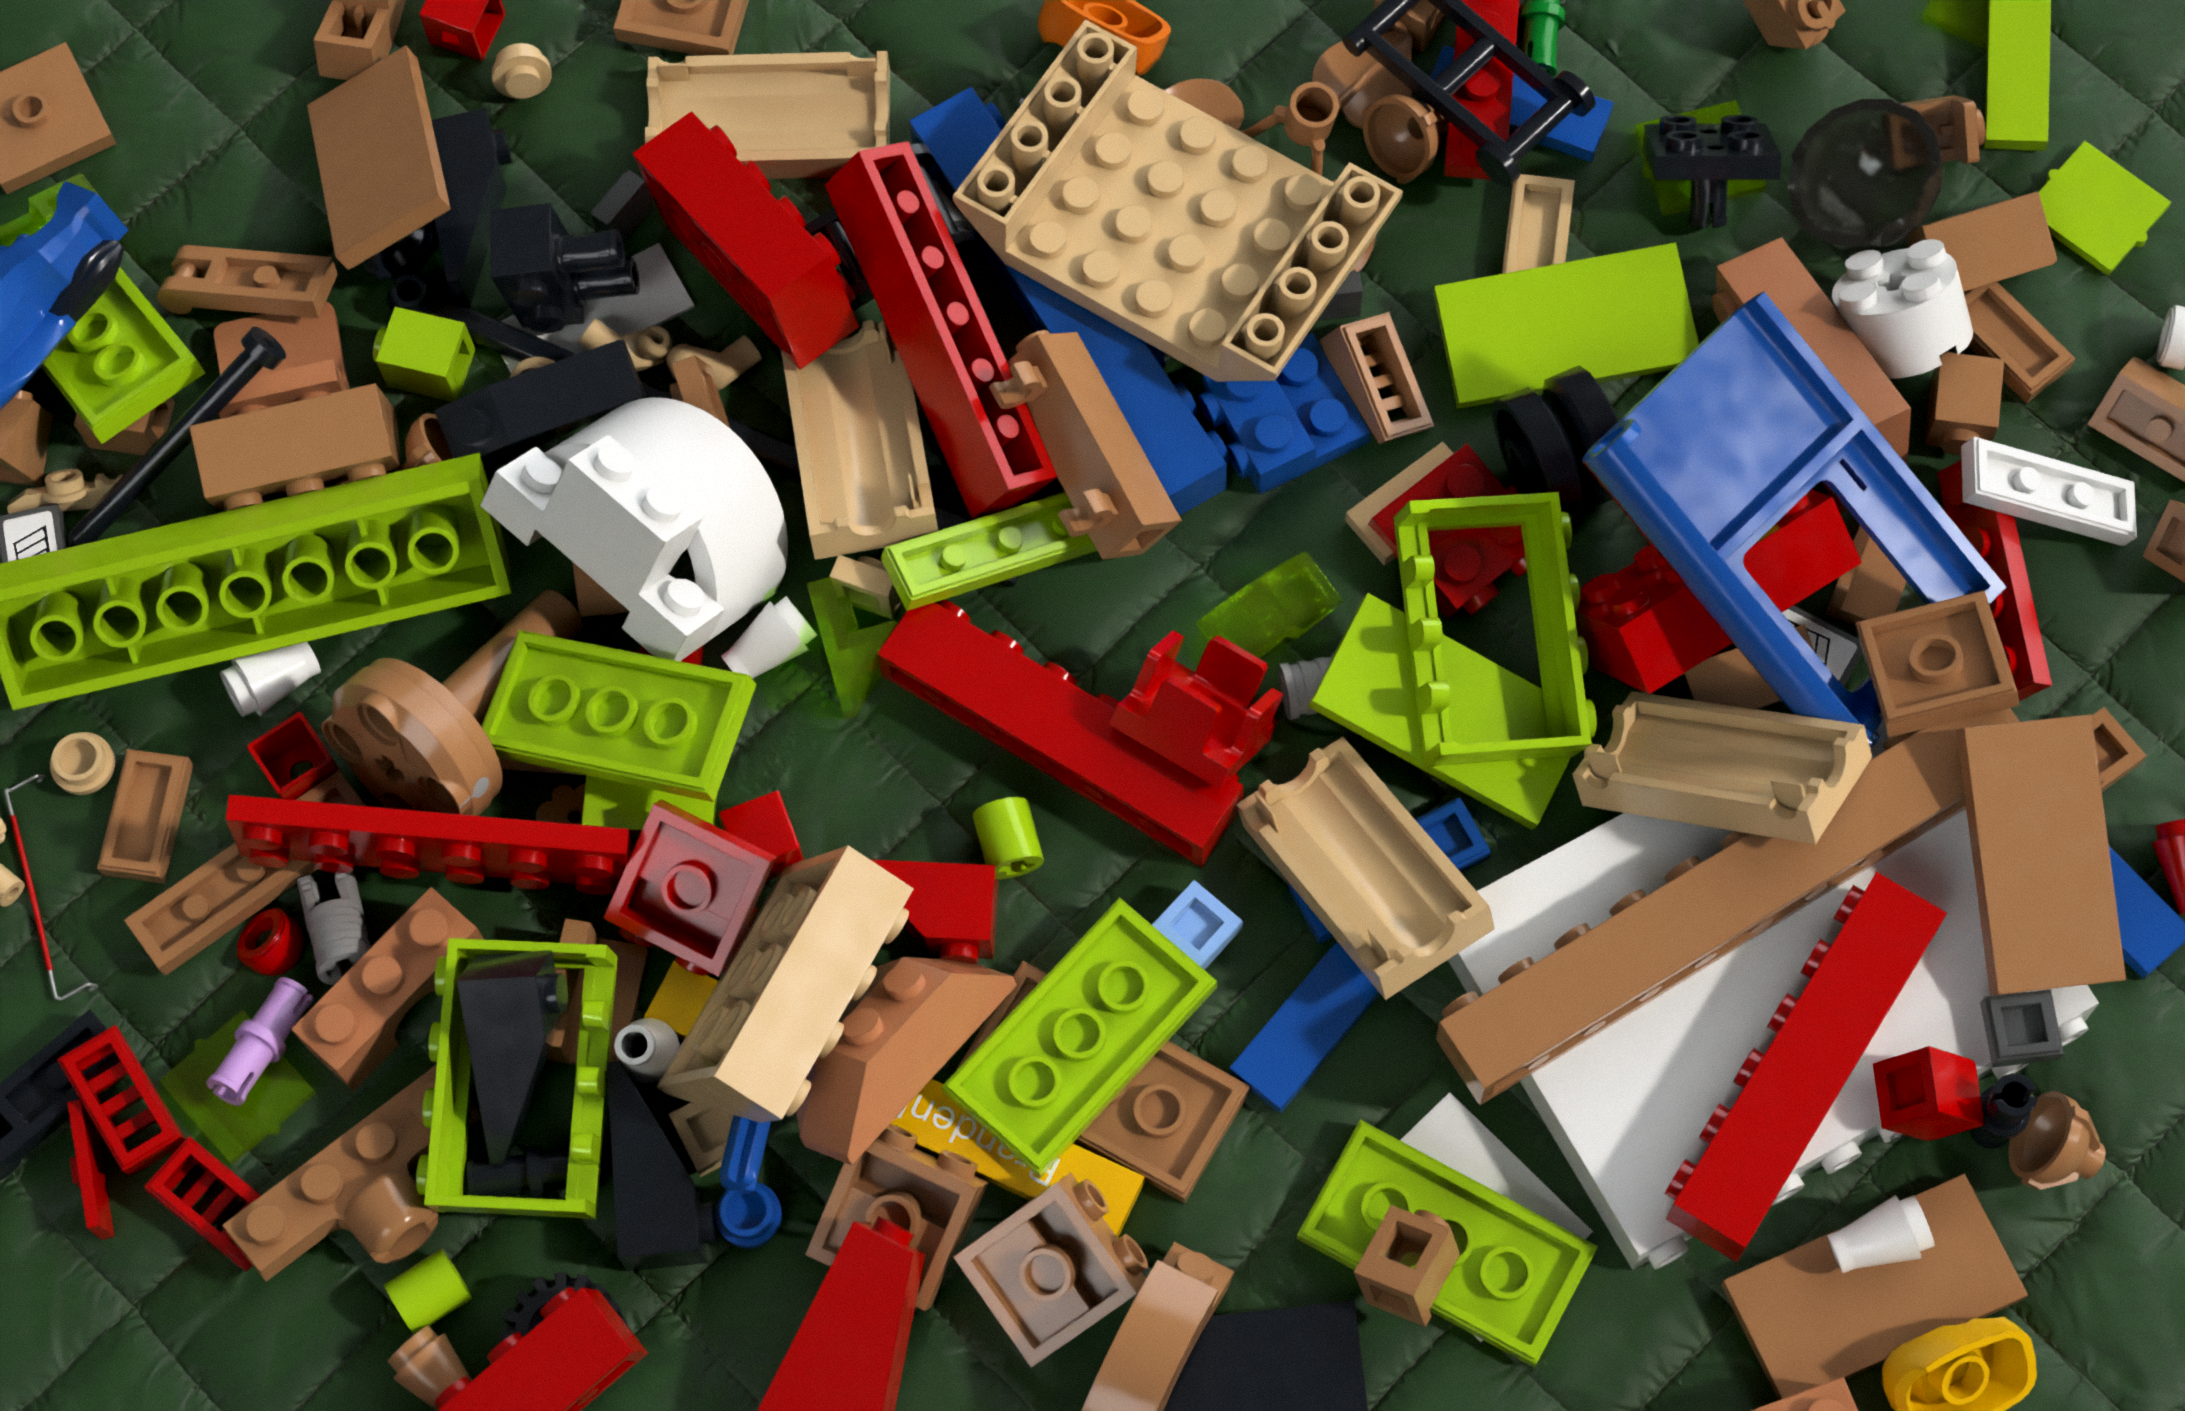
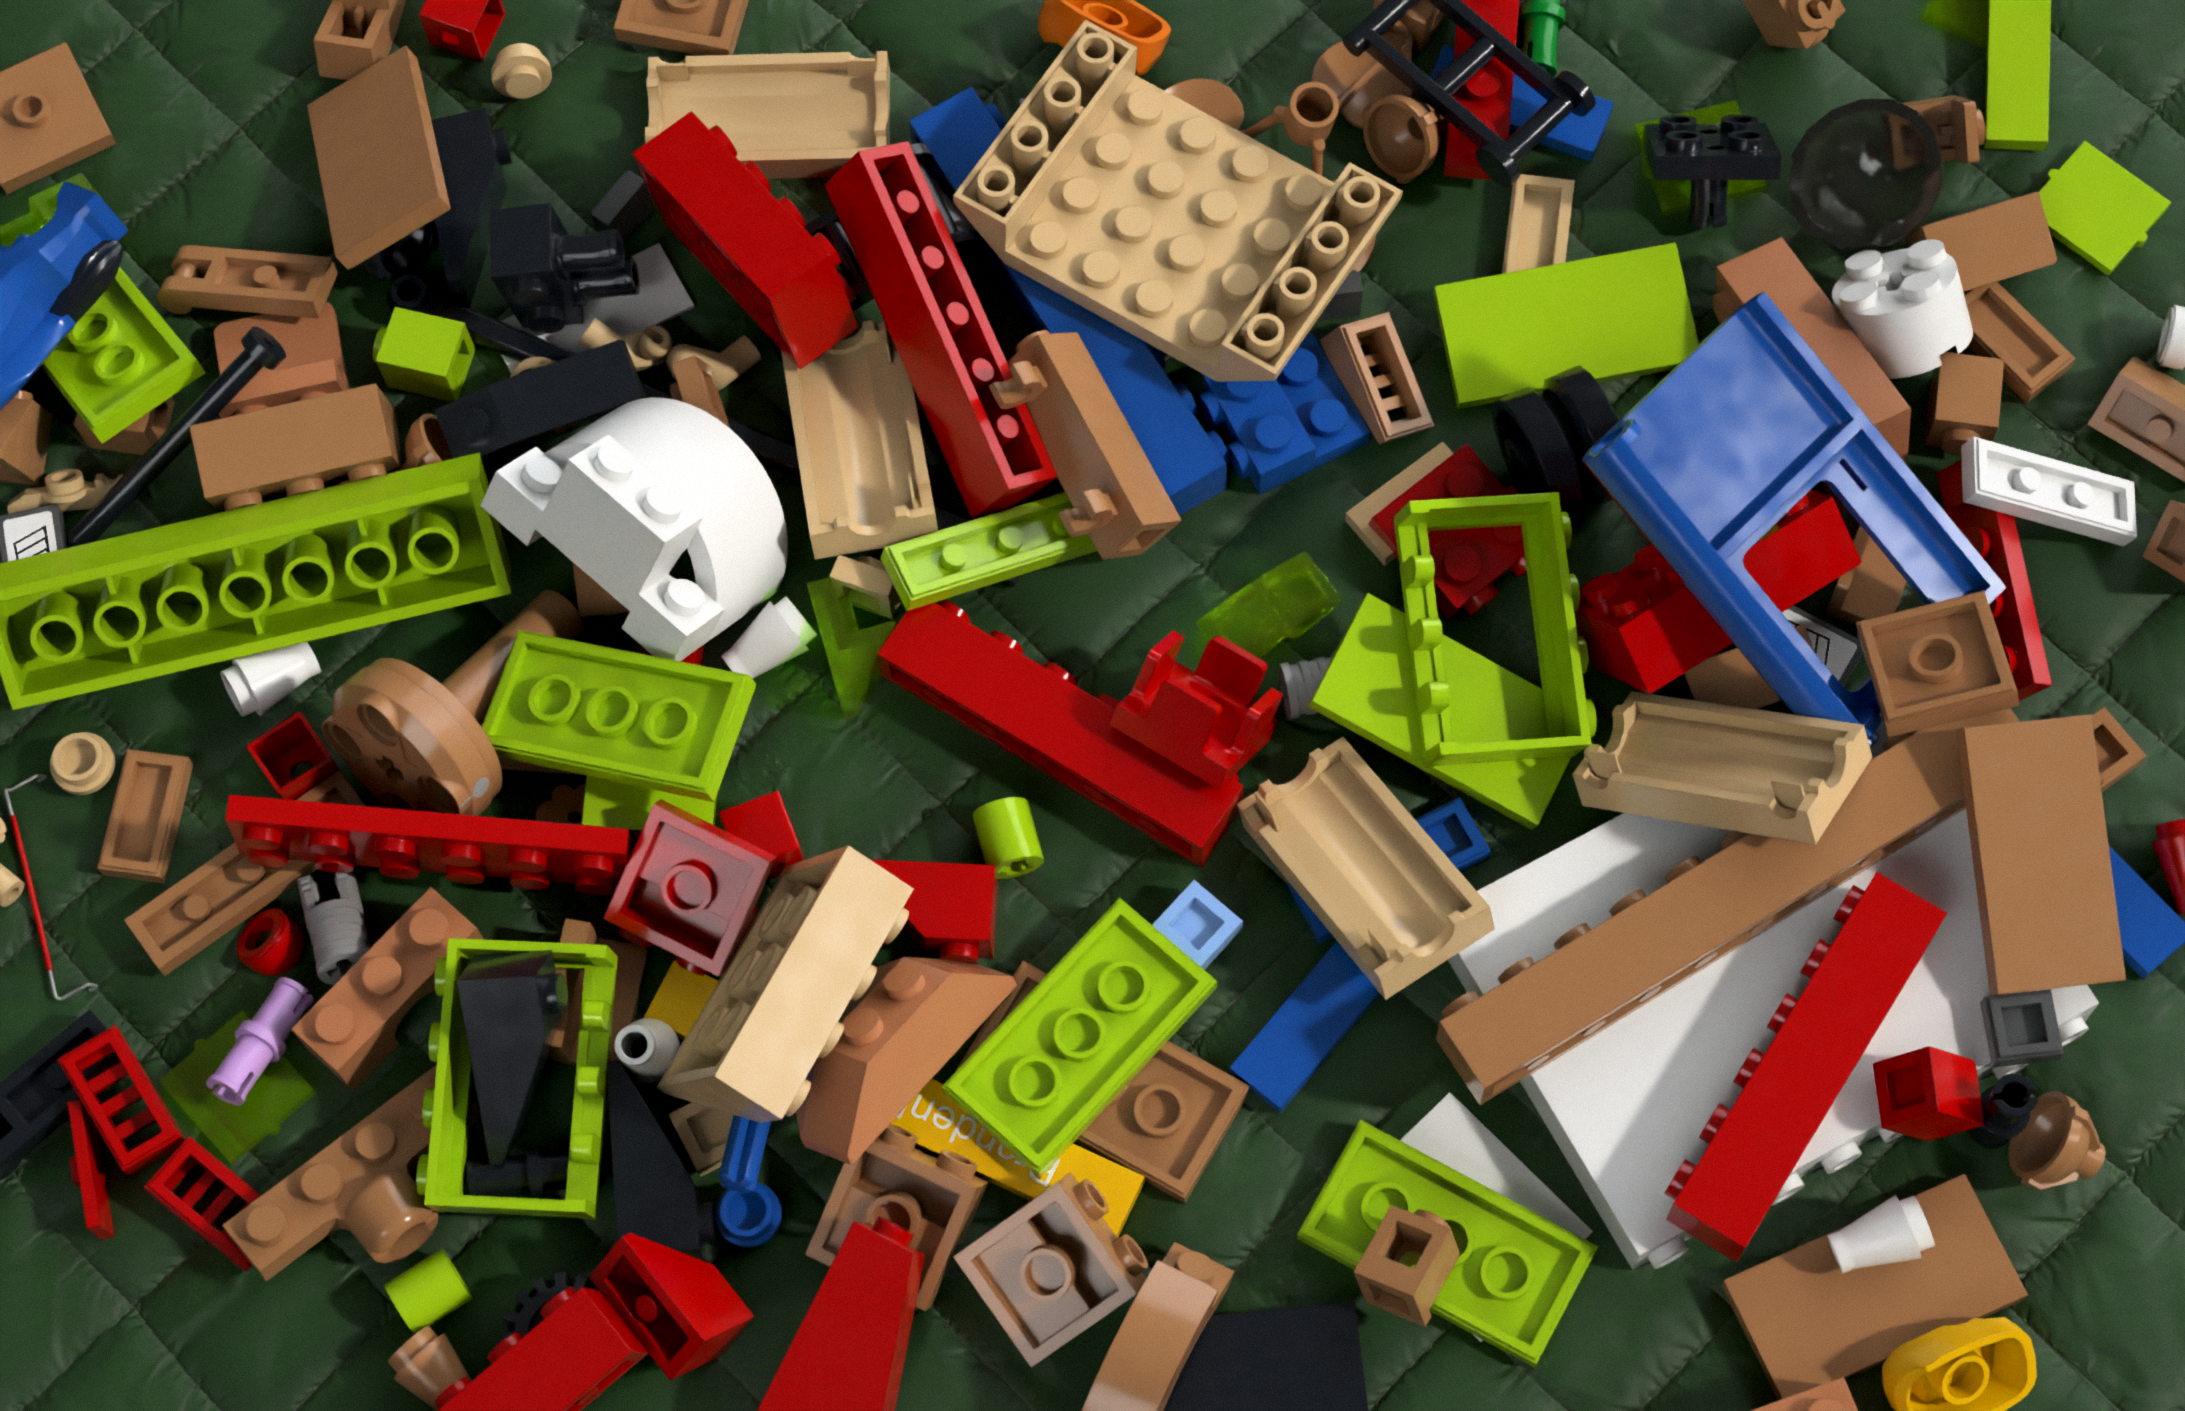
none -> red slope [589,1232,755,1381]

